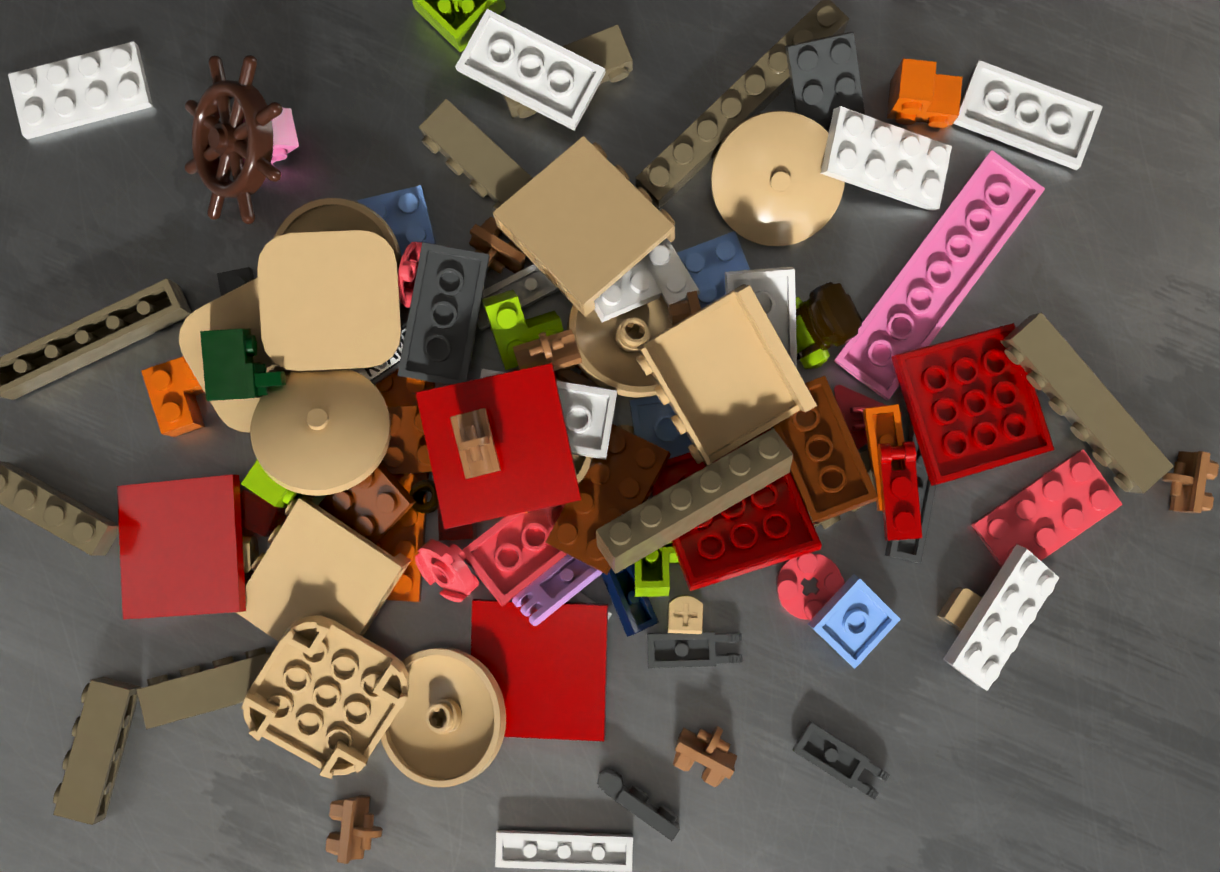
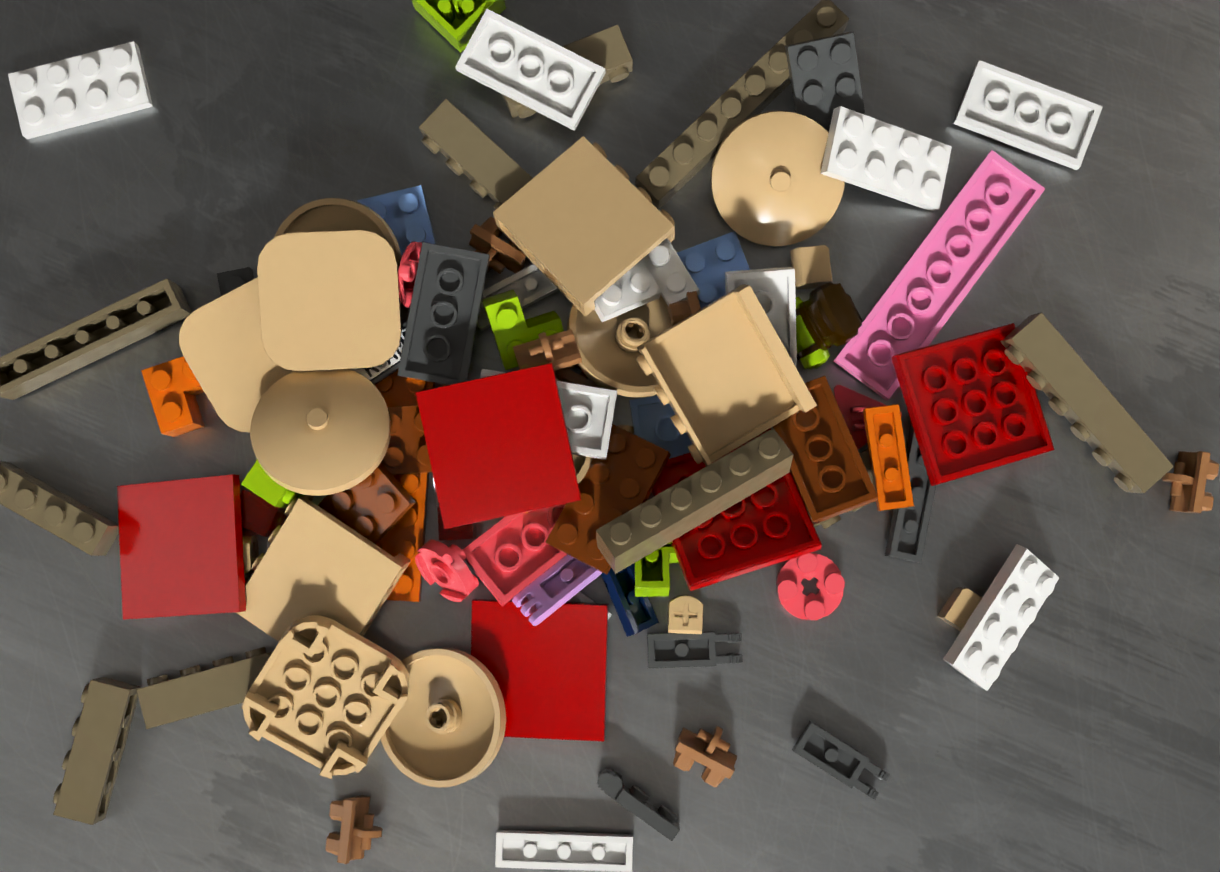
reddish brown brick [185,55,299,224] -> none
dark green hinge [200,328,286,401] -> none
dark brown plate [410,480,439,514] -> none
medium nougat hips [450,408,501,479] -> none
light blue plate [808,574,901,669] -> none
red plate [877,441,923,541] -> none
orange brick [887,58,963,128] -> none
coral plate [971,449,1123,568] -> none
none -> tan piece [790,245,832,290]

